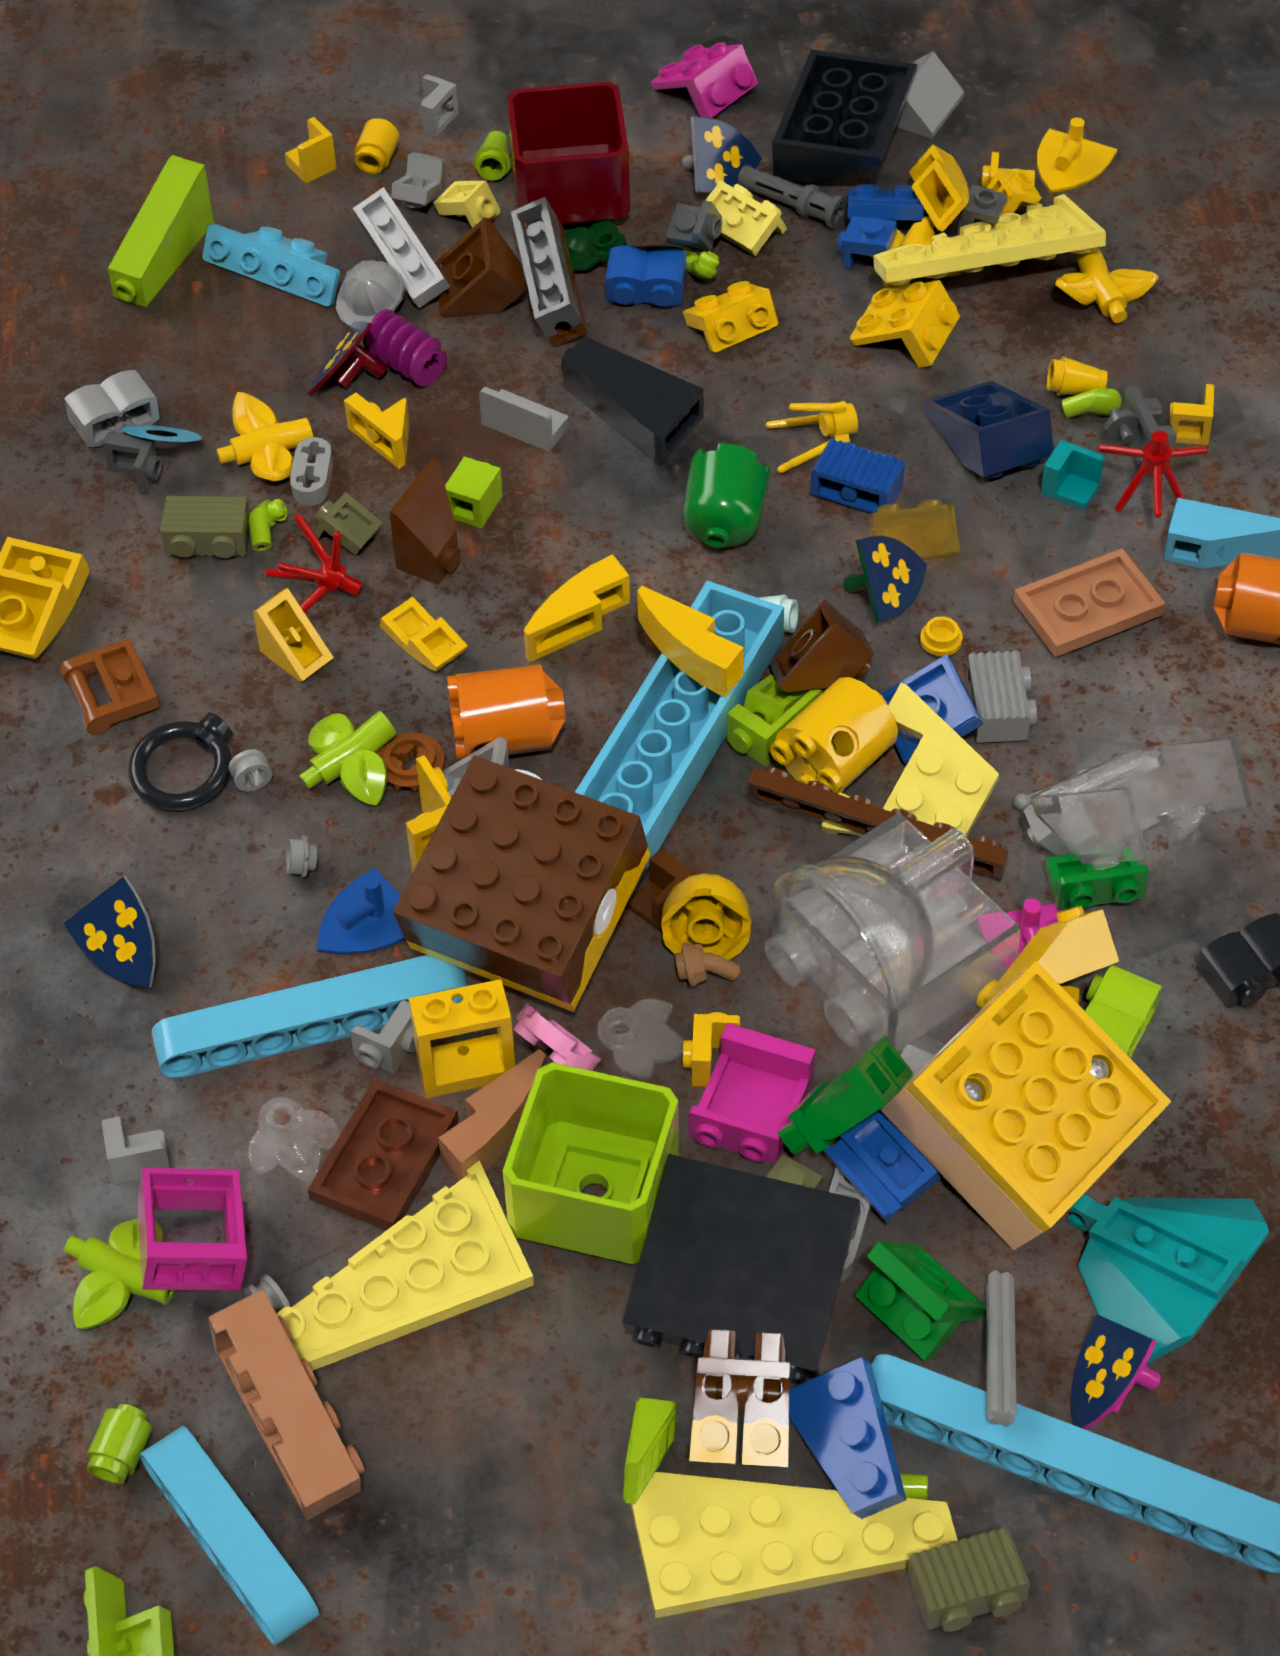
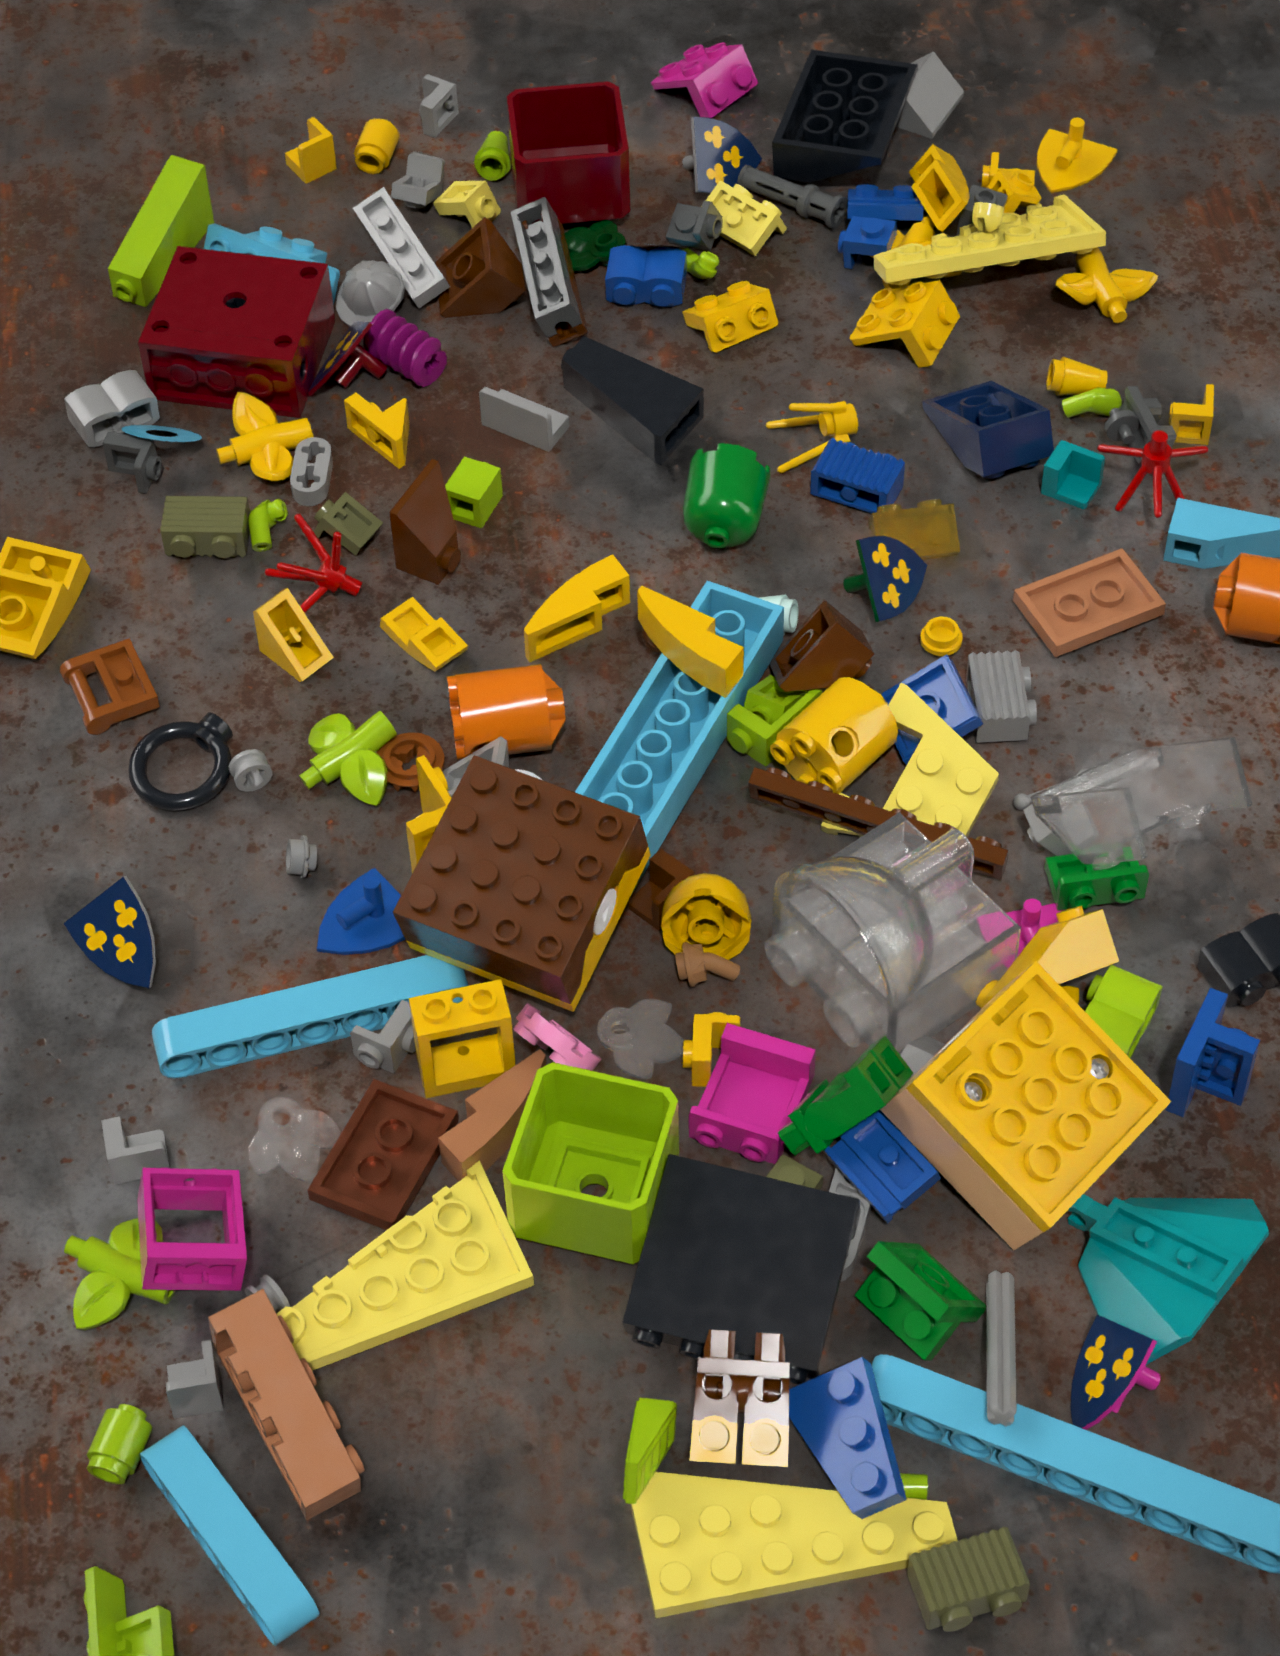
none -> dark red gear [138,246,335,418]
none -> light grey panel [165,1340,224,1419]
none -> light yellow hinge [972,202,1004,232]
none -> blue bracket [1166,988,1260,1117]

